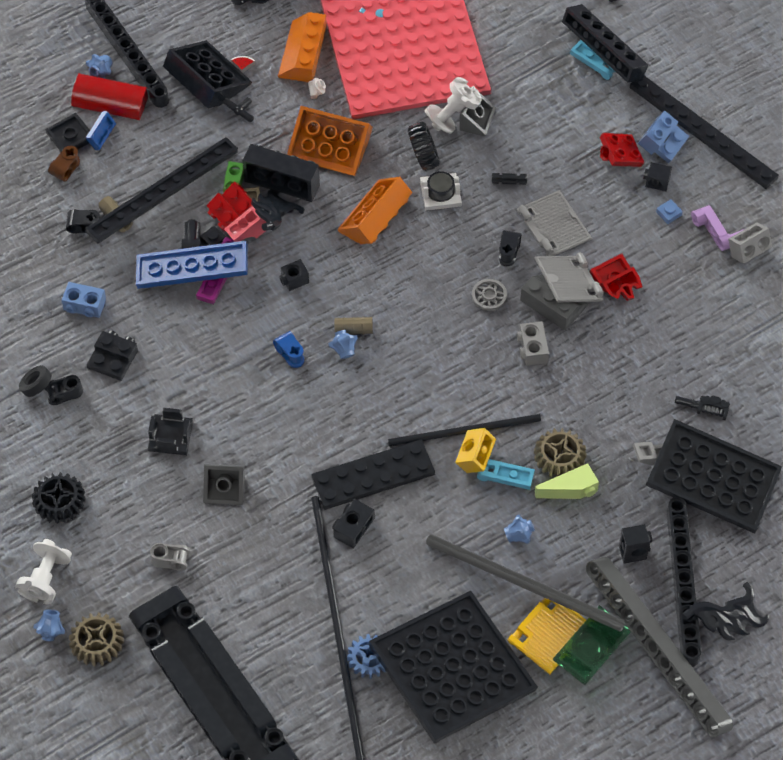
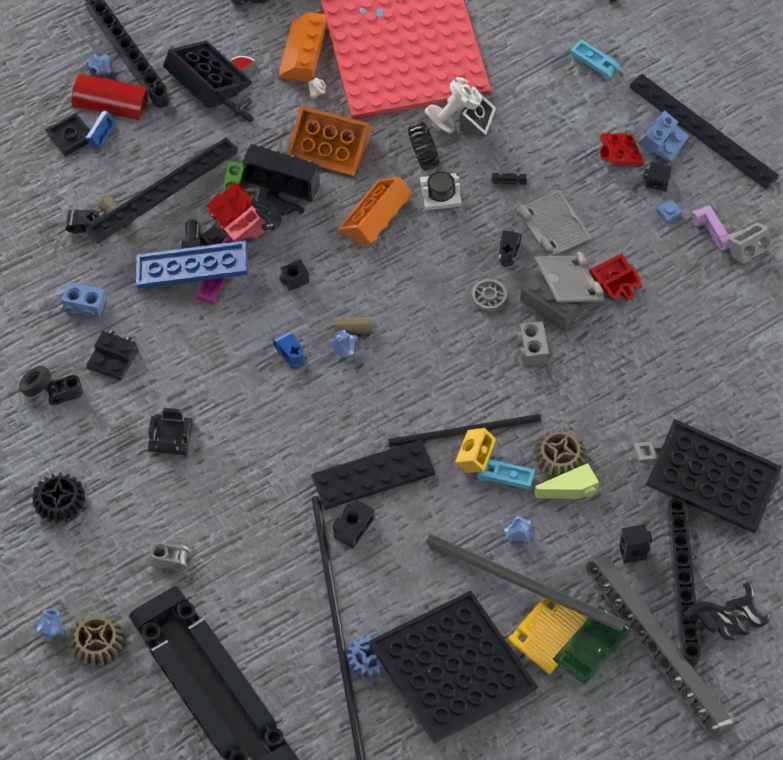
white piece [15,539,72,604] -> none
reddish brown piece [48,146,80,182] -> none
dark grey slope [203,464,245,505] -> none
black brick [562,4,648,83] -> none
black piece [674,395,730,420] -> none

